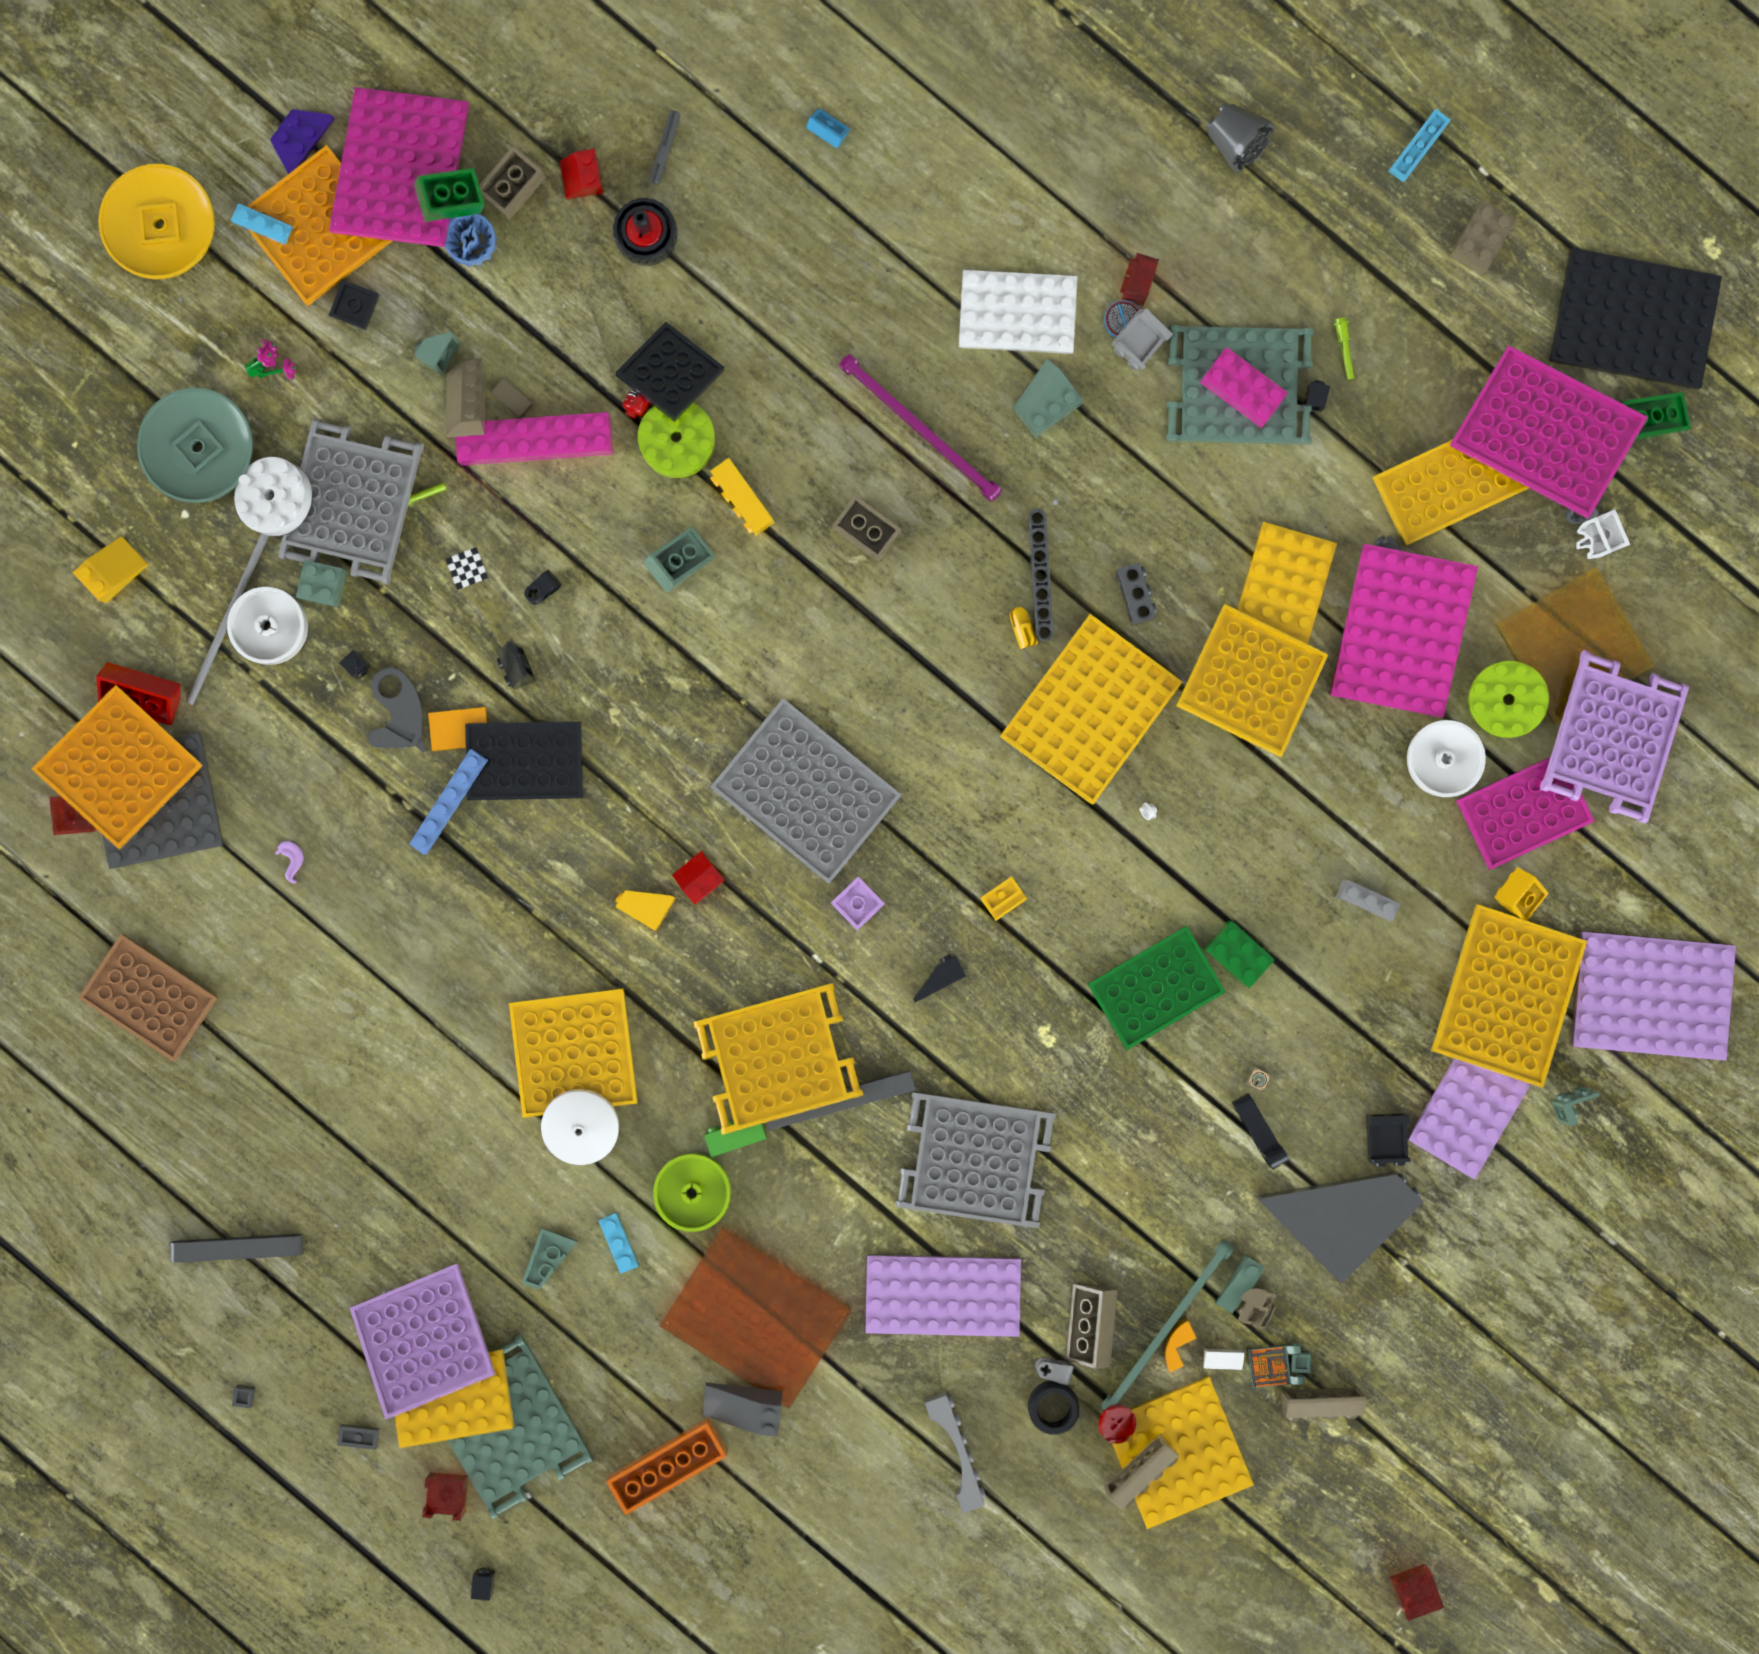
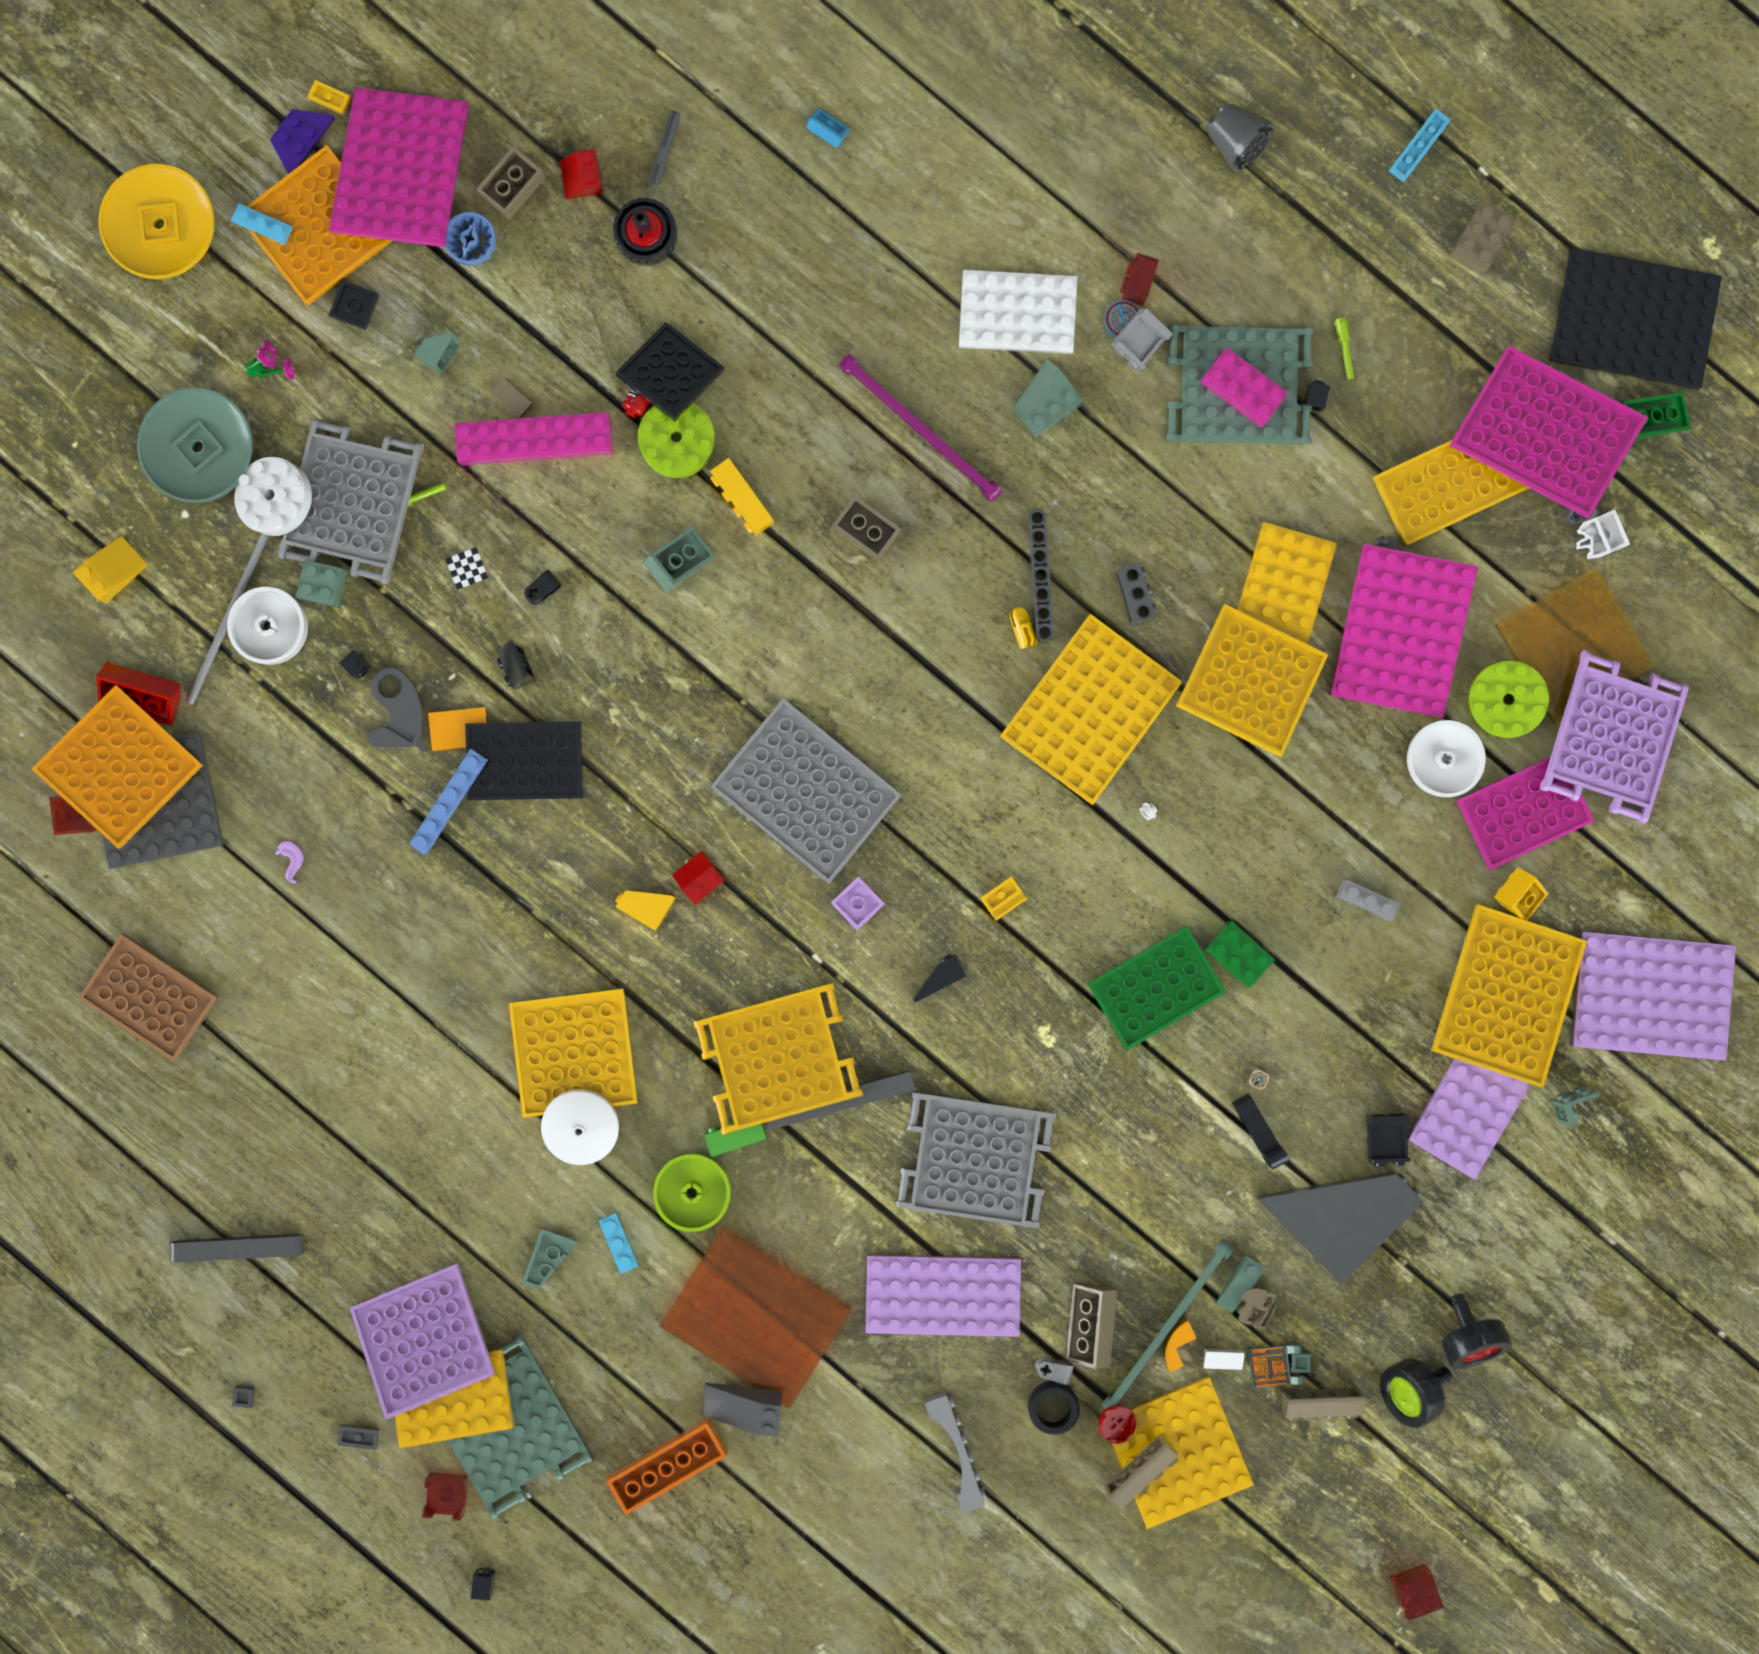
green brick [414,168,485,222] -> none
dark tan slope [445,358,486,438] -> none
none -> yellow plate [307,80,351,115]
none -> black wheel [1380,1358,1452,1428]
none -> black wheel [1442,1293,1512,1368]

